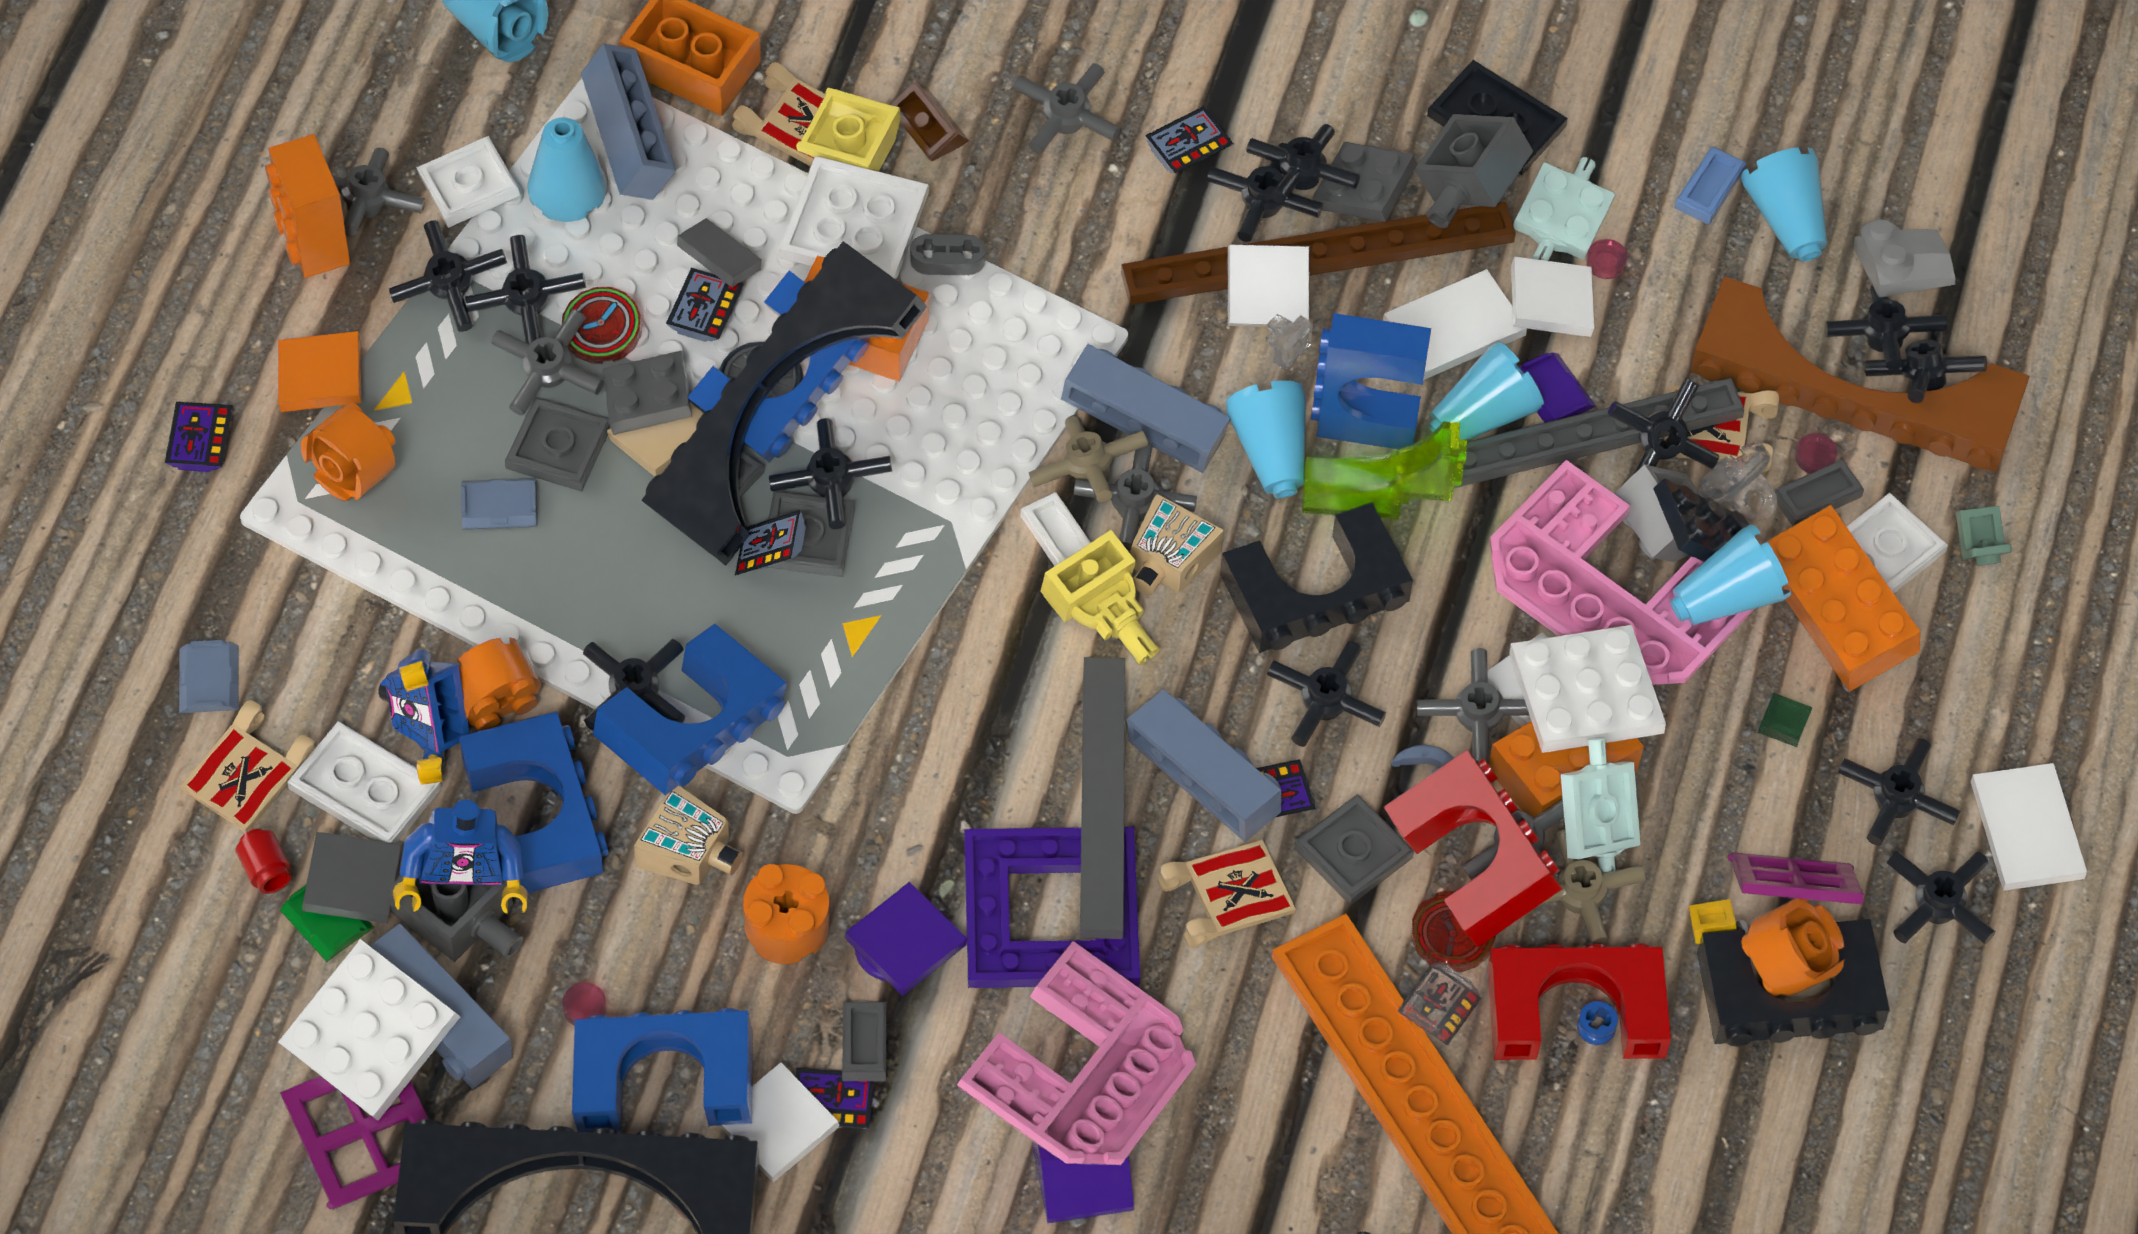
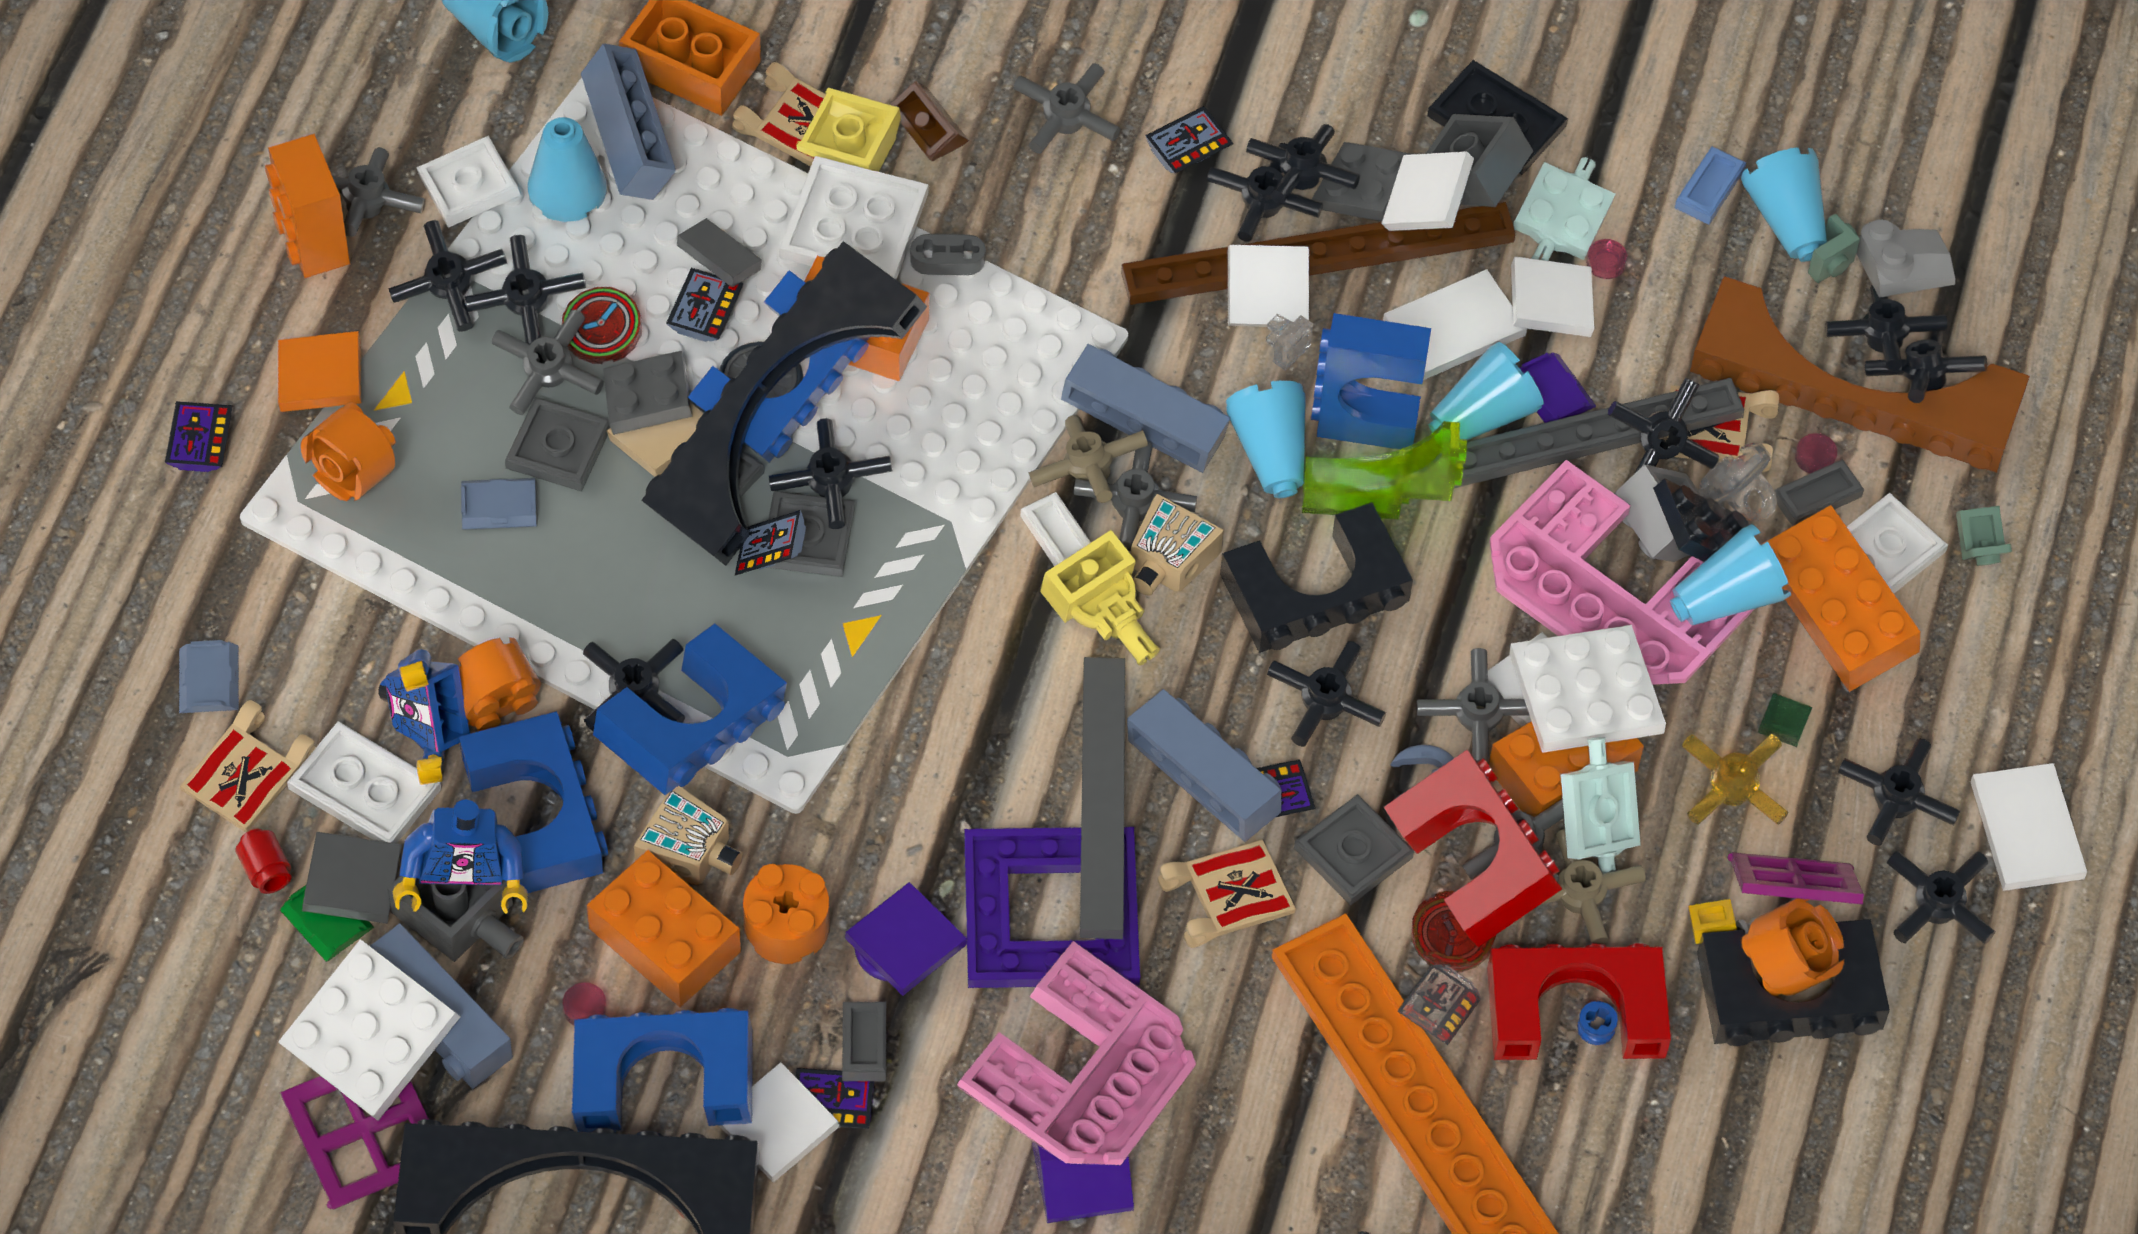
none -> orange brick [587,850,741,1008]
none -> white tile [1382,151,1474,231]
none -> clear yellow bar [1682,734,1788,825]
none -> sand green bracket [1808,214,1860,283]

